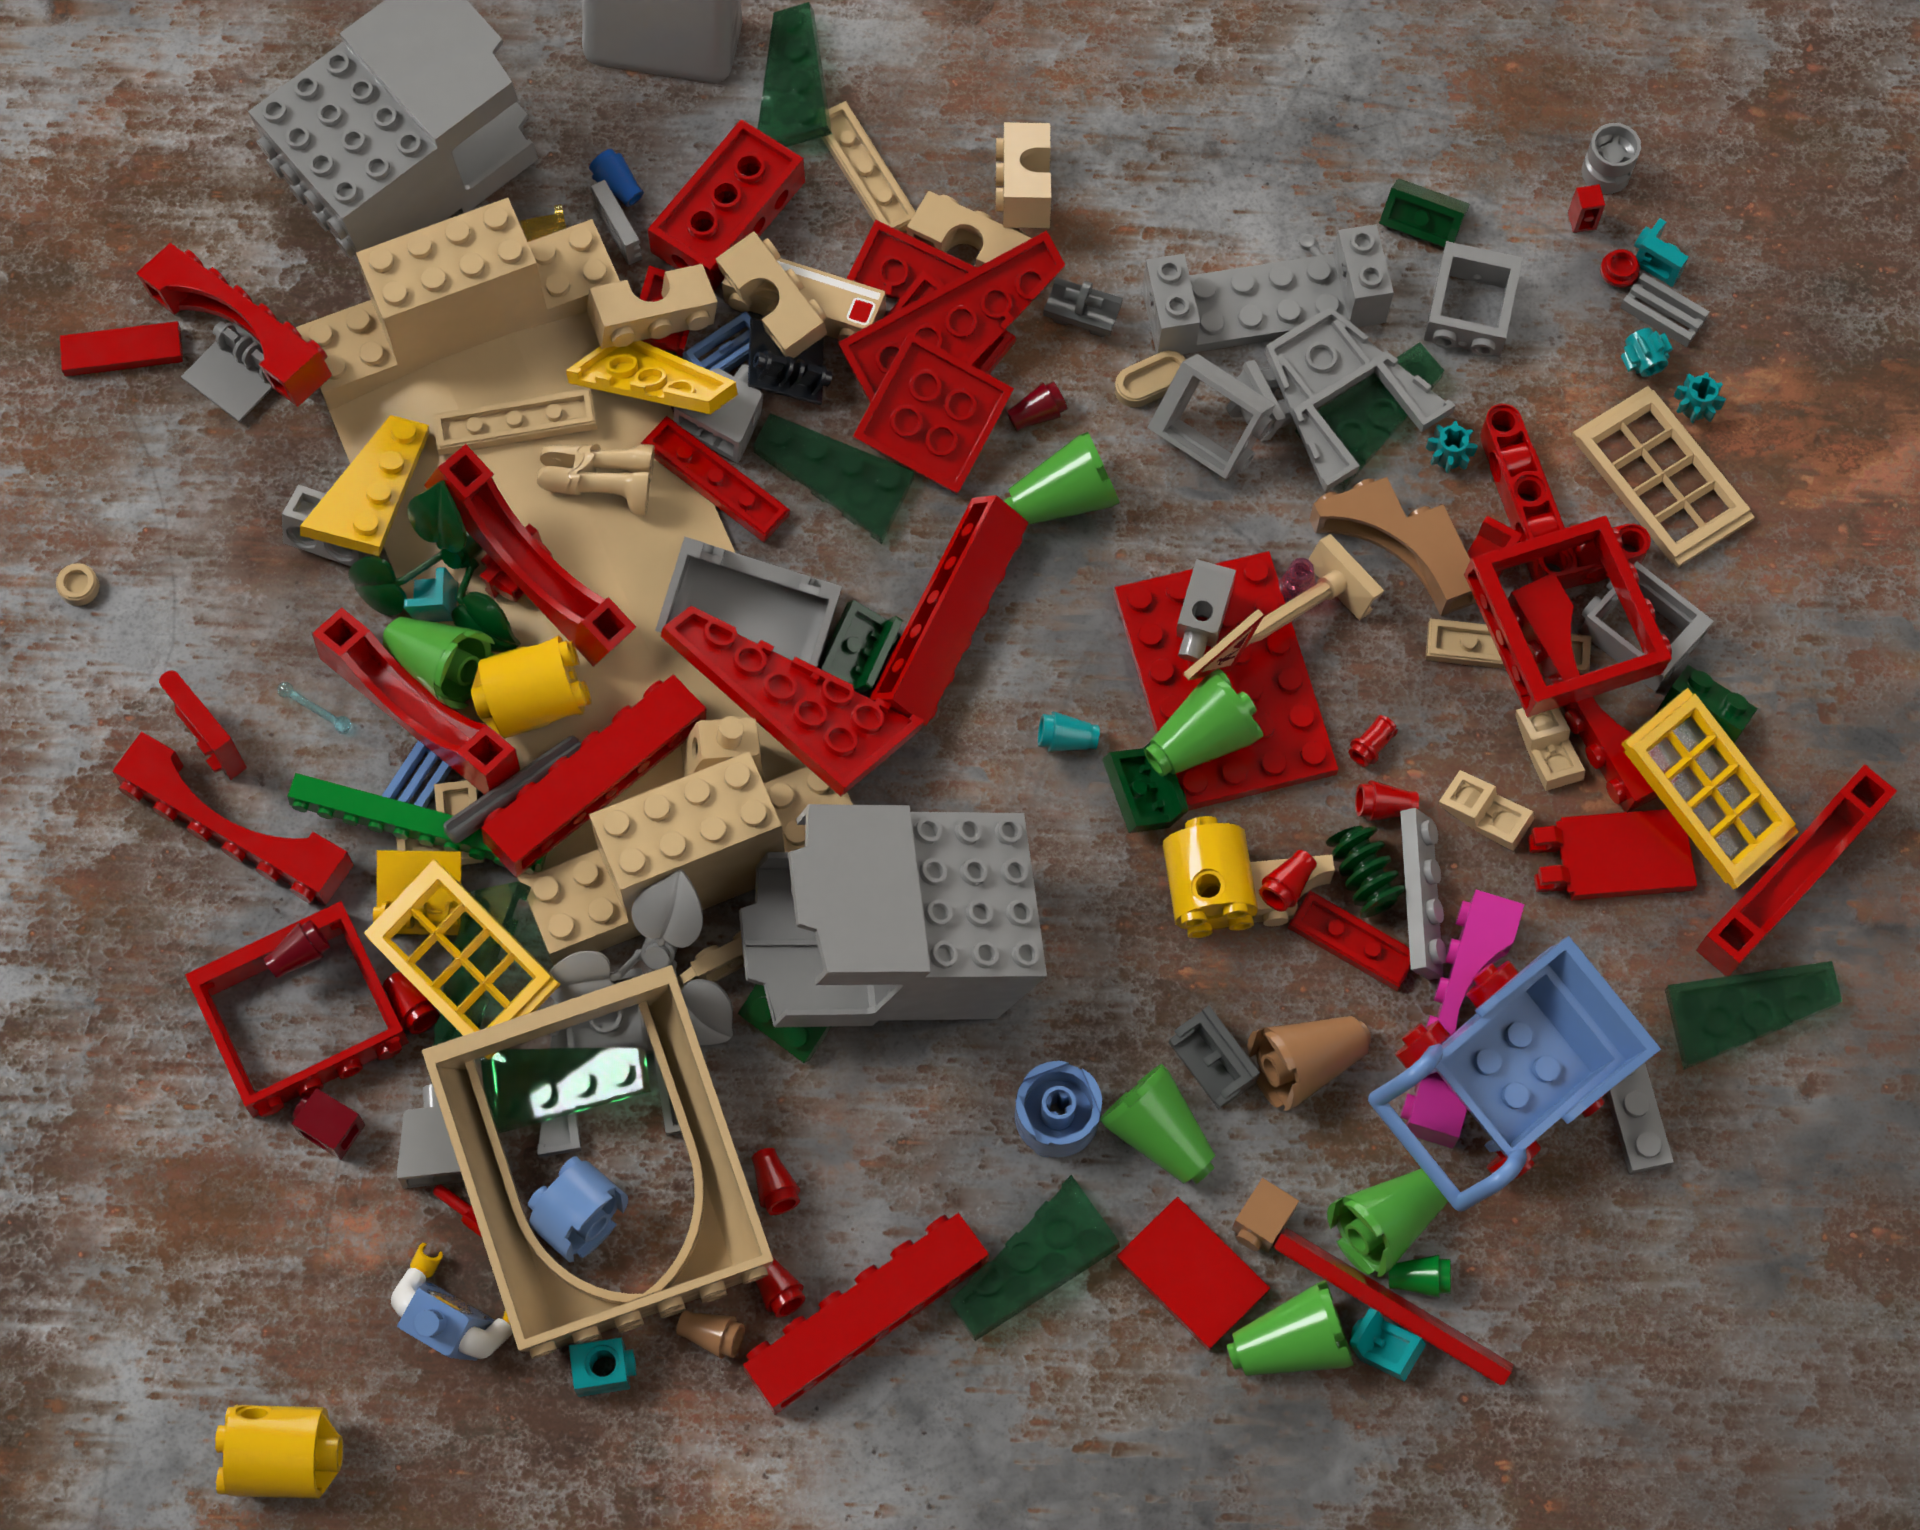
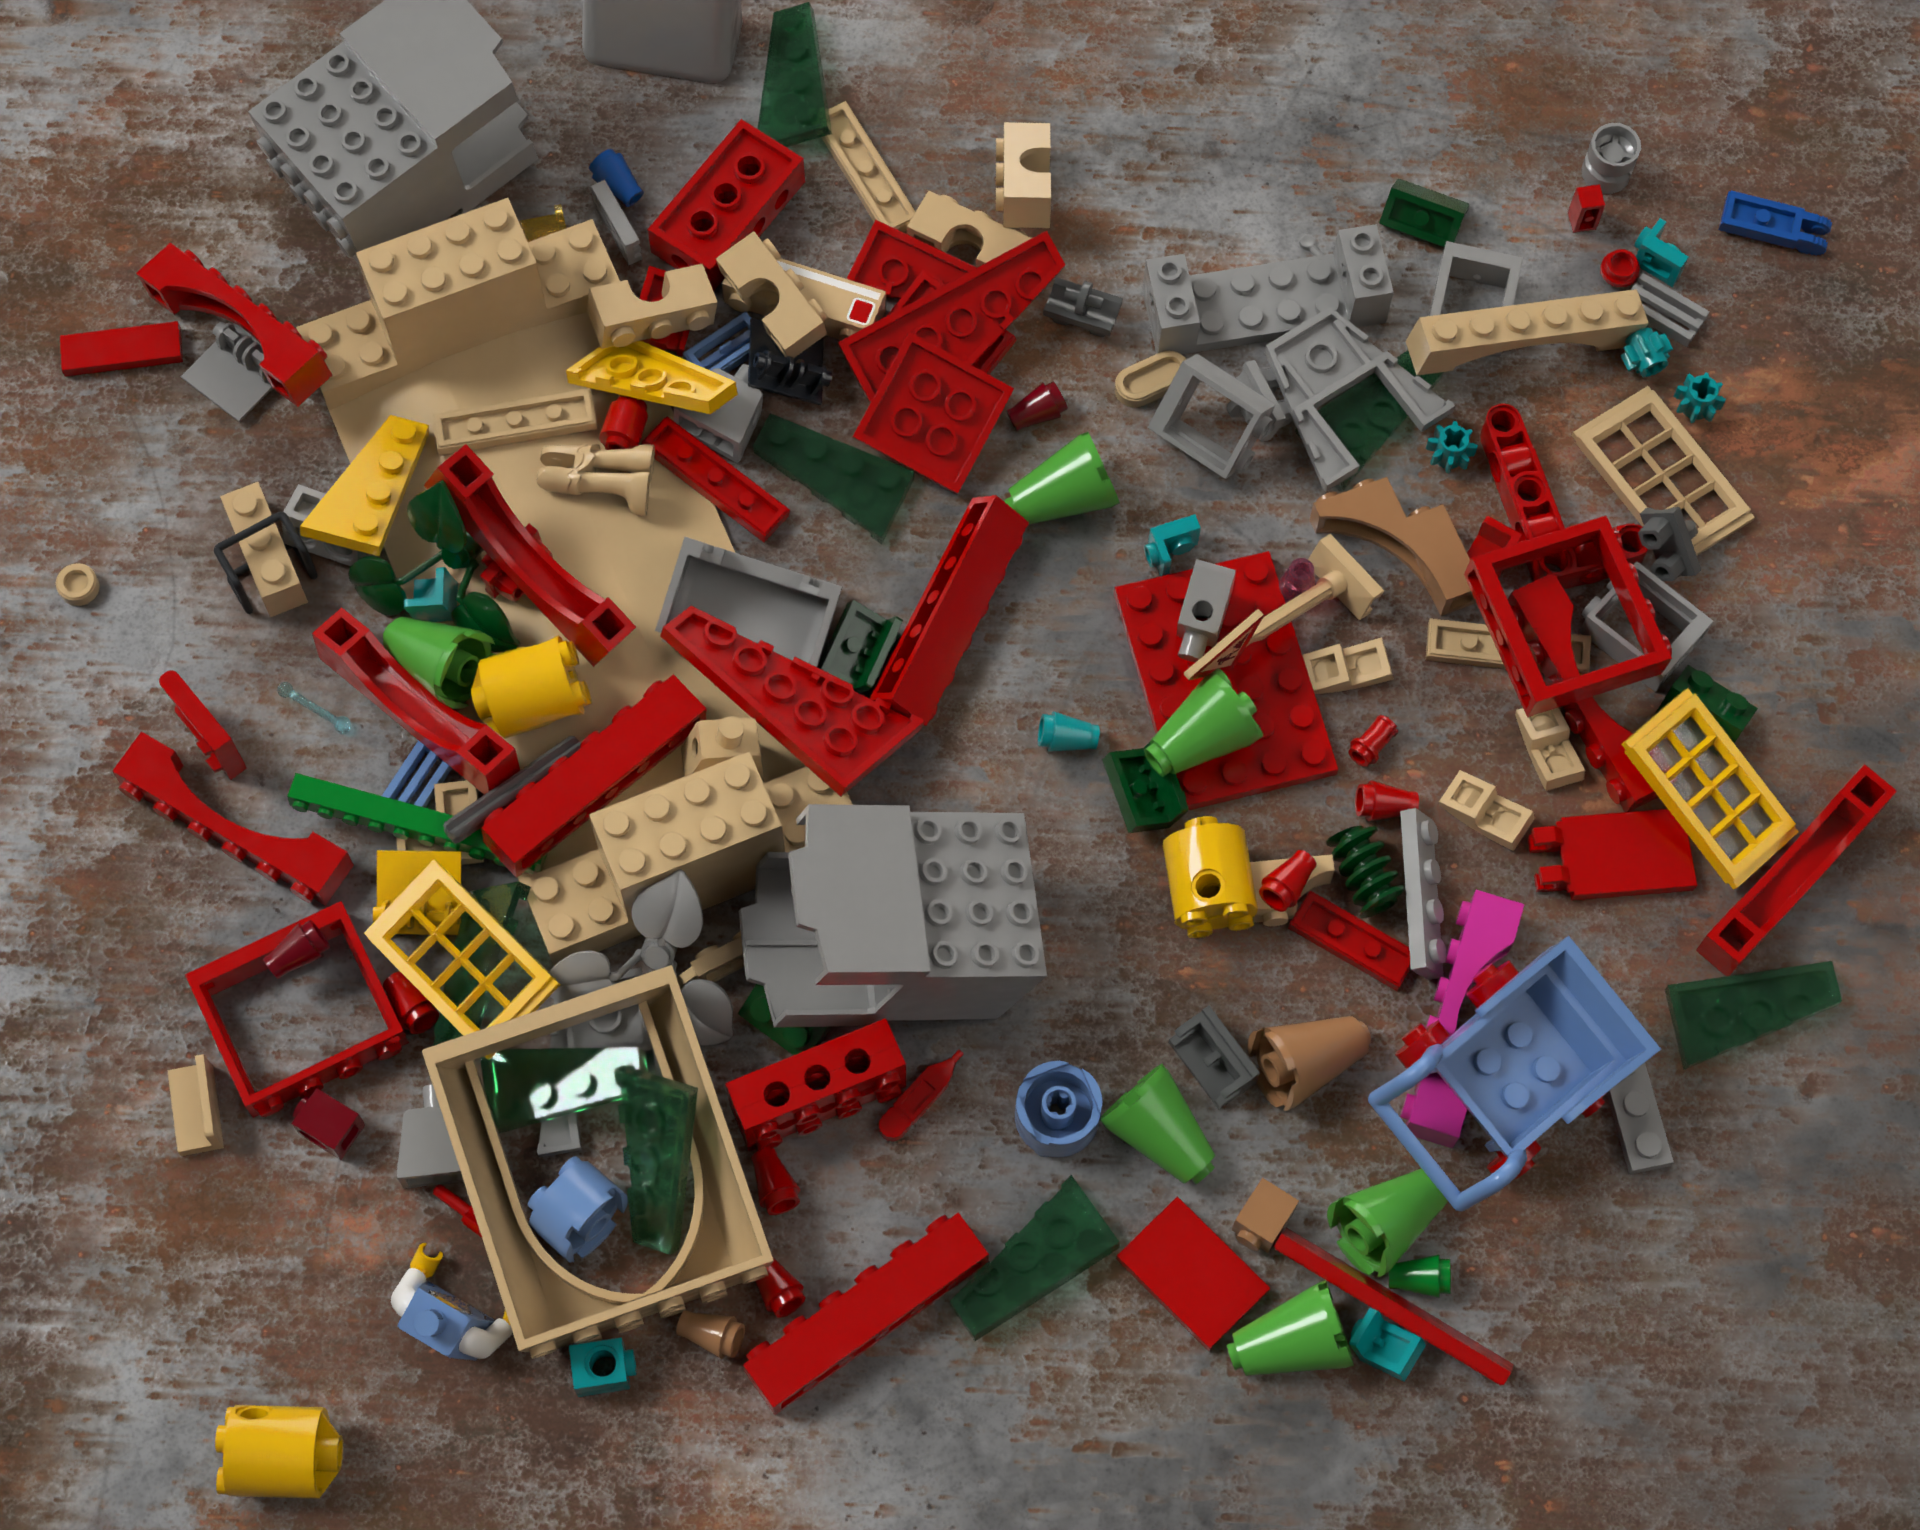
none -> tan panel [167,1054,224,1156]
none -> black piece [214,512,318,614]
none -> tan arch [220,482,308,617]
none -> red brick [599,395,648,450]
none -> clear green wing [614,1065,698,1255]
none -> red brick [725,1018,906,1151]
none -> red piece [879,1049,964,1142]
none -> teal bracket [1144,514,1201,576]
none -> tan slope [1302,637,1394,694]
none -> tan arch [1406,289,1649,376]
none -> dark grey hips [1638,507,1701,581]
none -> blue hinge [1718,190,1832,256]

